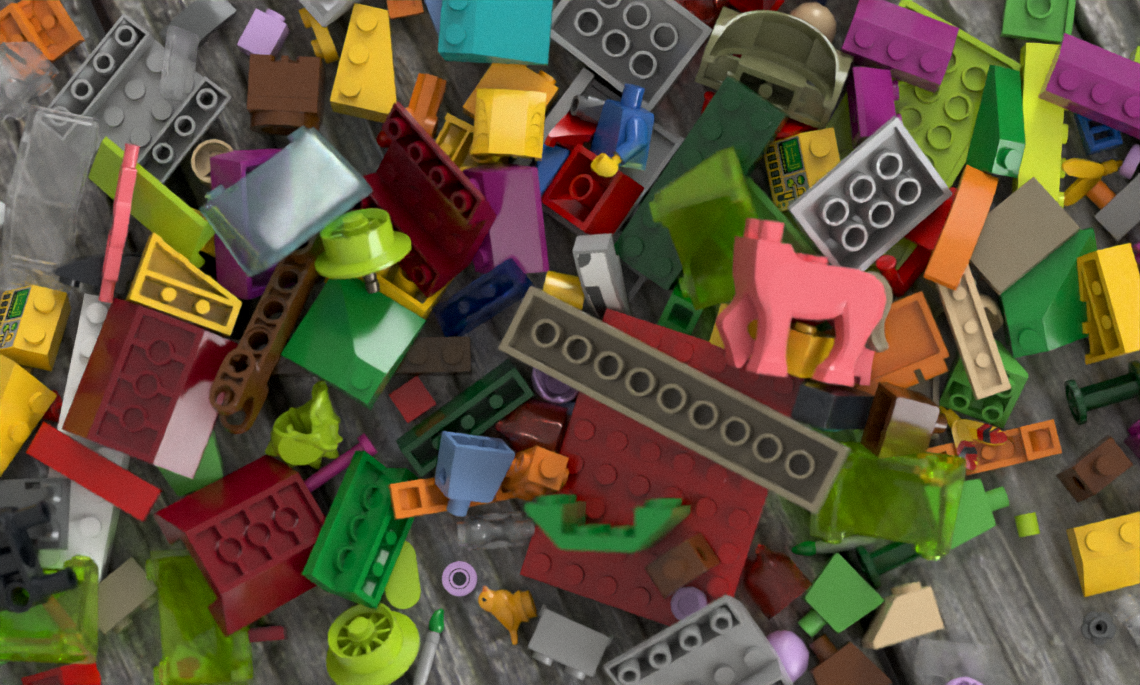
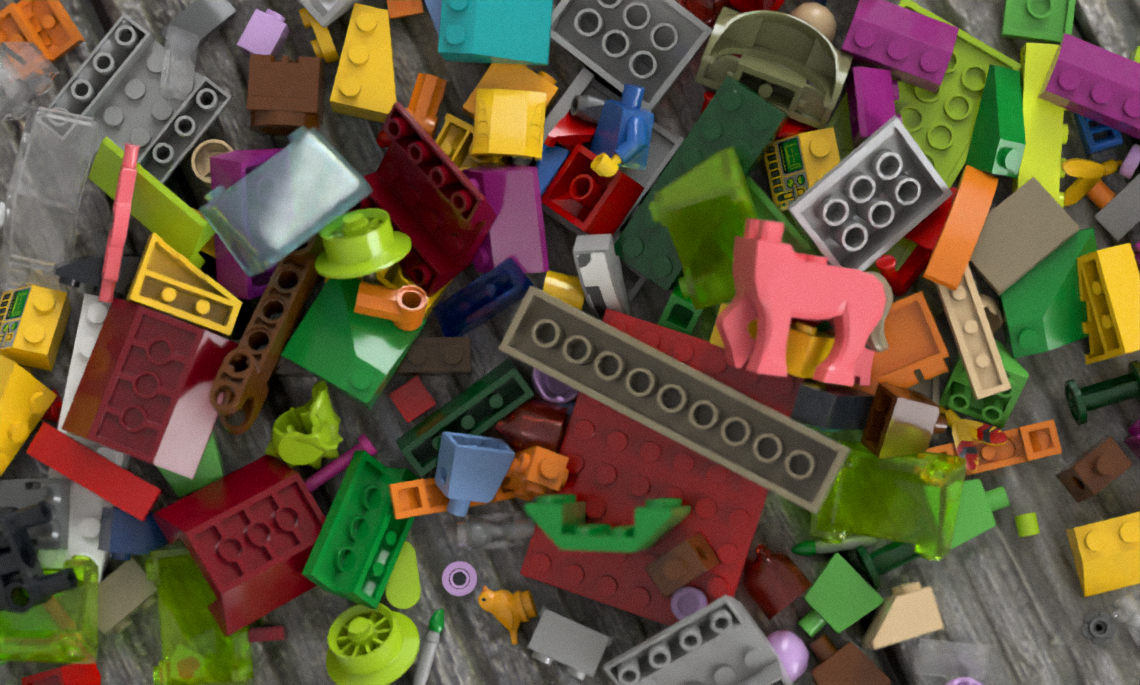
none -> dark blue slope [98,507,169,560]
none -> orange piece [354,282,428,331]

